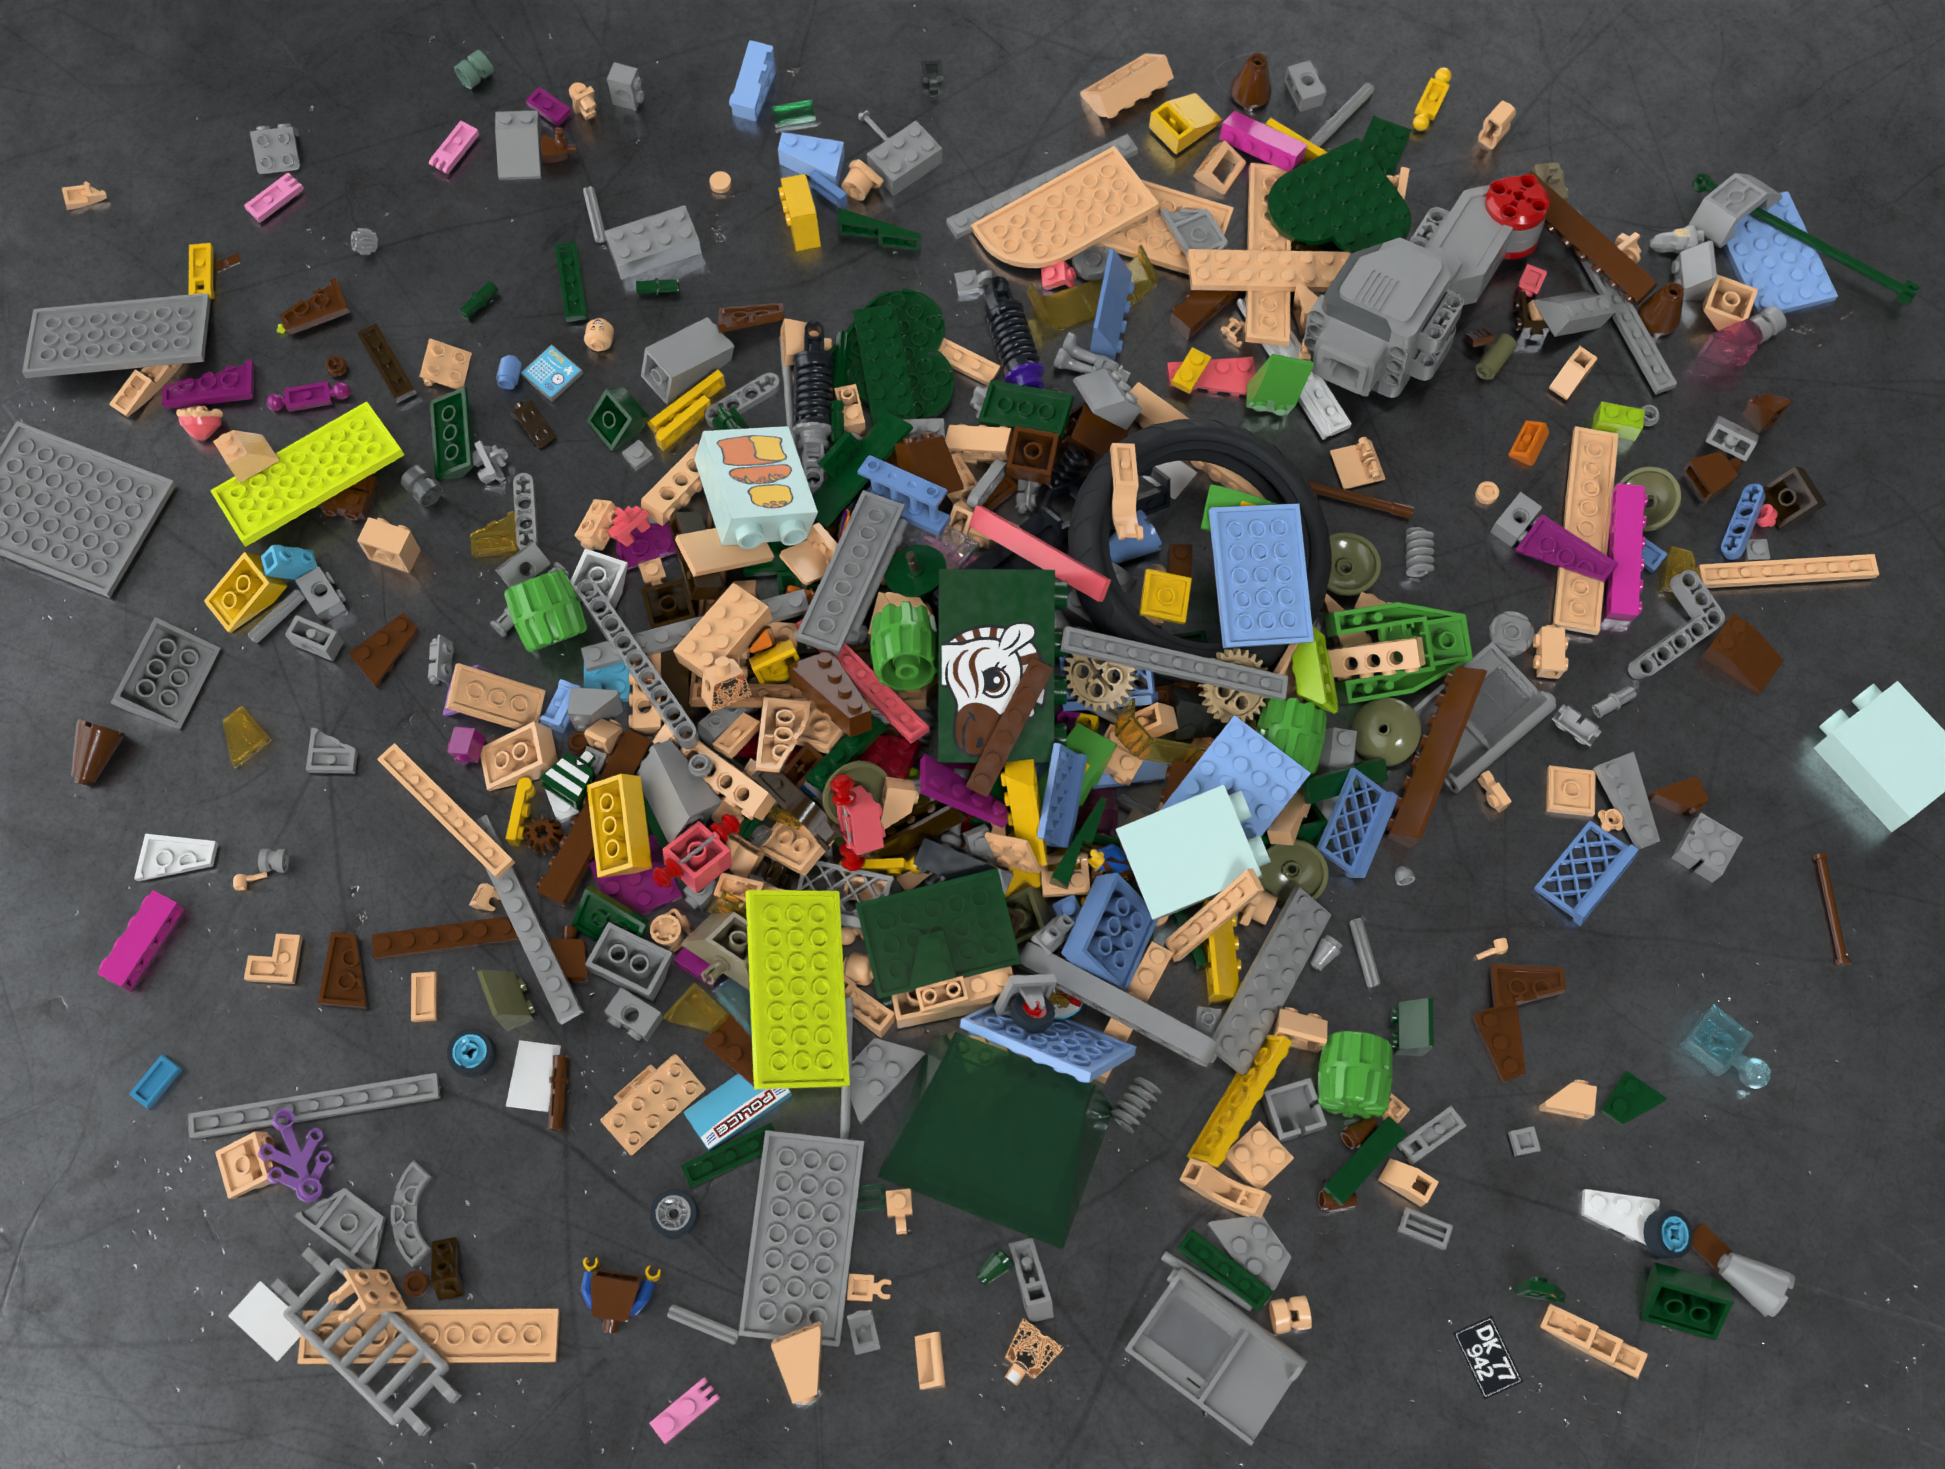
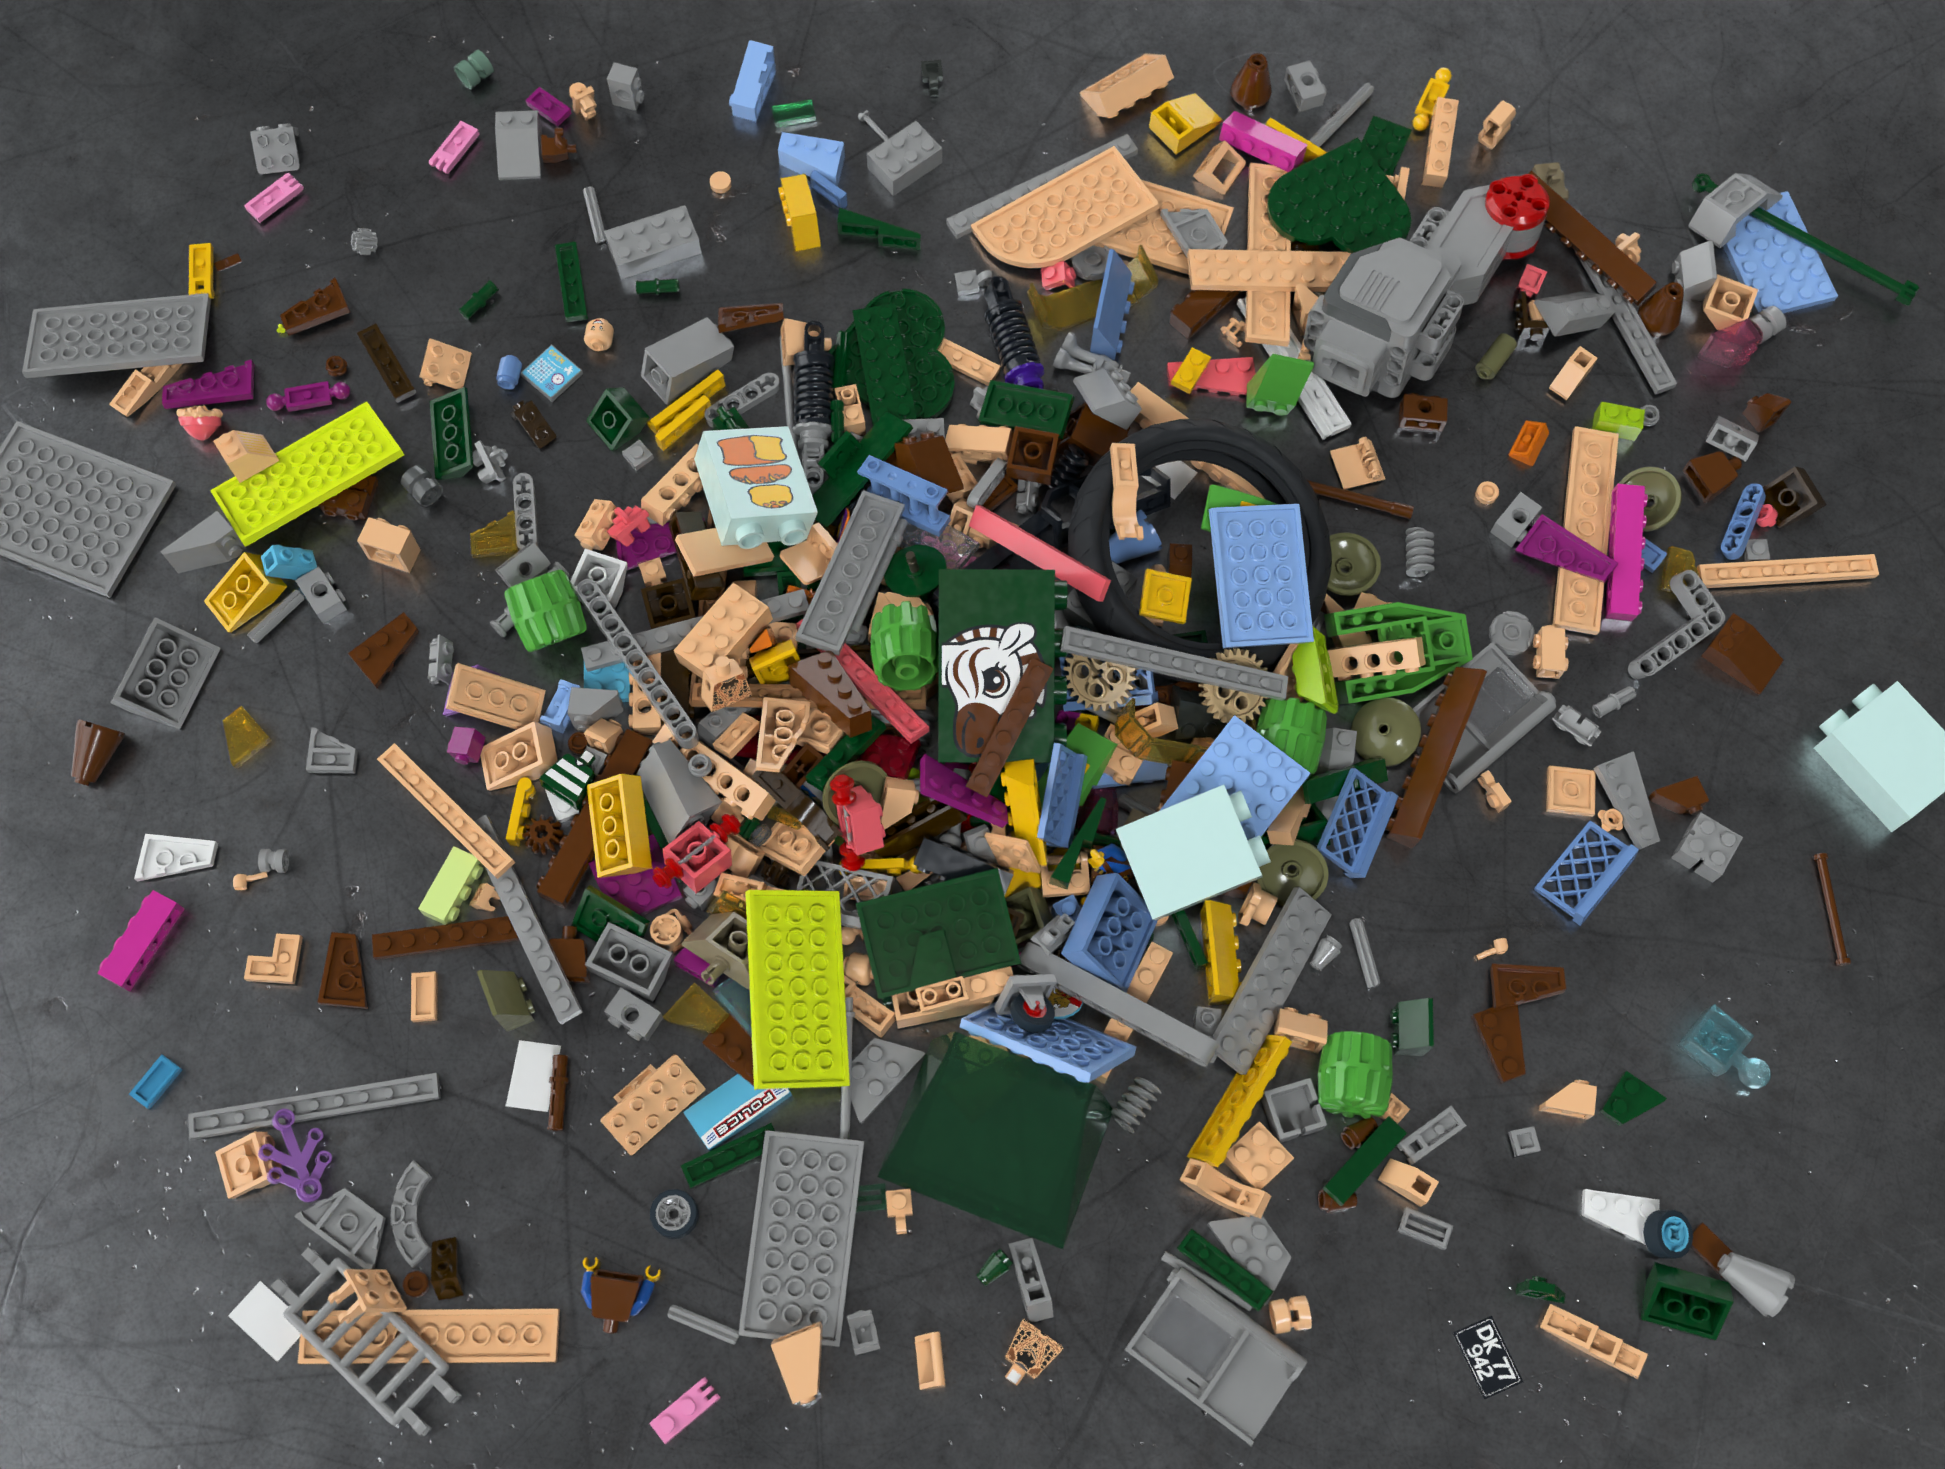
light nougat slope [62,181,107,210] -> none
light grey brick [285,615,344,661] -> none
wheel [447,1029,496,1078] -> none
light nougat piece [841,159,884,201] -> none
light nougat plate [847,1274,892,1302] -> none
light nougat tile [1164,869,1264,962] -> none
light grey hinge [1395,866,1415,886] -> none
reddish brown tile [1465,328,1493,347] -> none
light grey rock [1650,225,1704,253] -> none
none -> light grey slope [160,511,247,573]
none -> yellowish green brick [418,846,483,925]
none -> reddish brown brick [1399,393,1448,432]
none -> light nougat brick [1422,97,1459,188]

